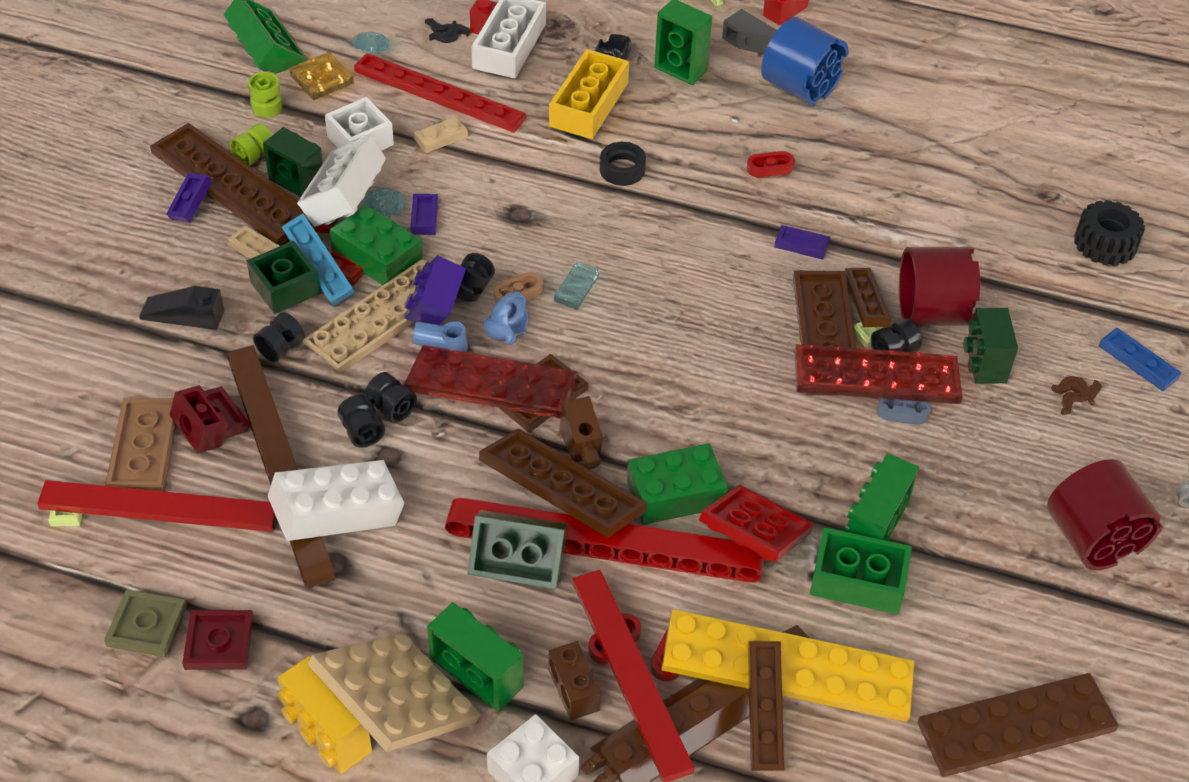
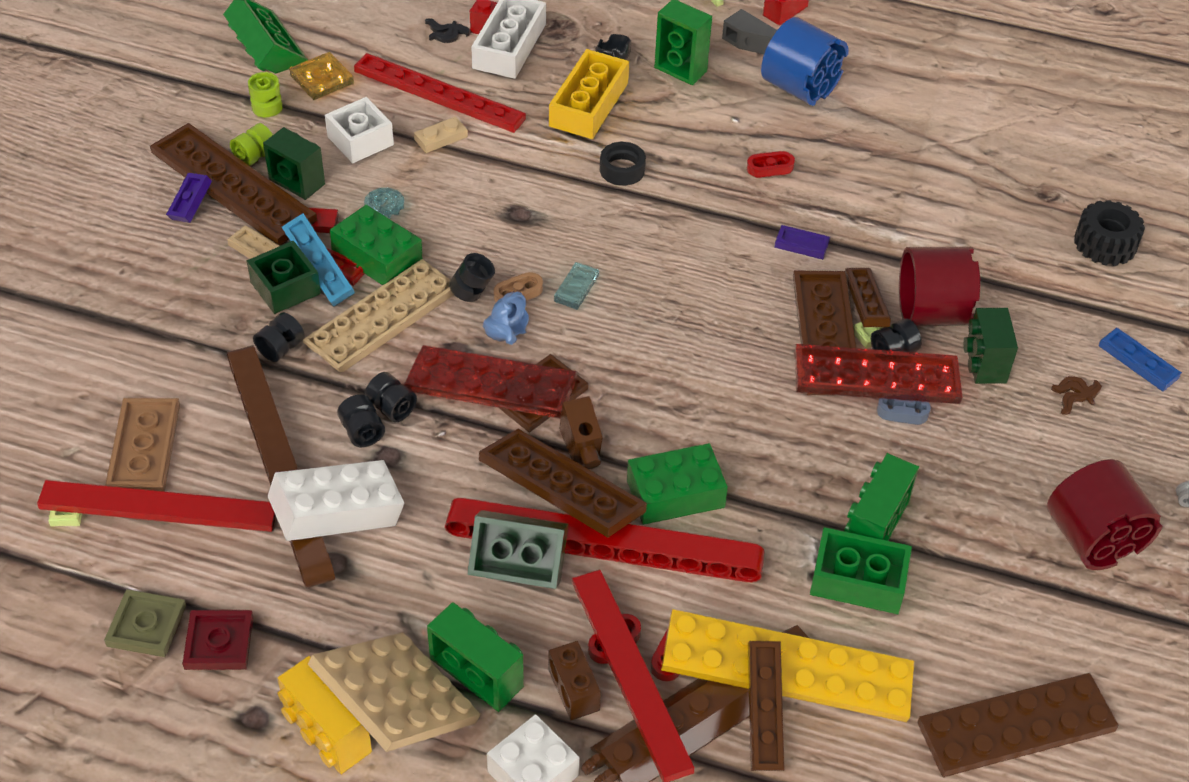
black slope [139,286,224,330] -> none
dark red brick [169,385,250,454] -> none
white brick [297,135,386,227] -> none
clear light blue gear [353,32,390,53] -> none
dark purple brick [404,255,466,325] -> none
dark purple tile [410,194,438,235] -> none
medium blue piece [413,321,468,357] -> none
red plate [699,484,814,563] -> none

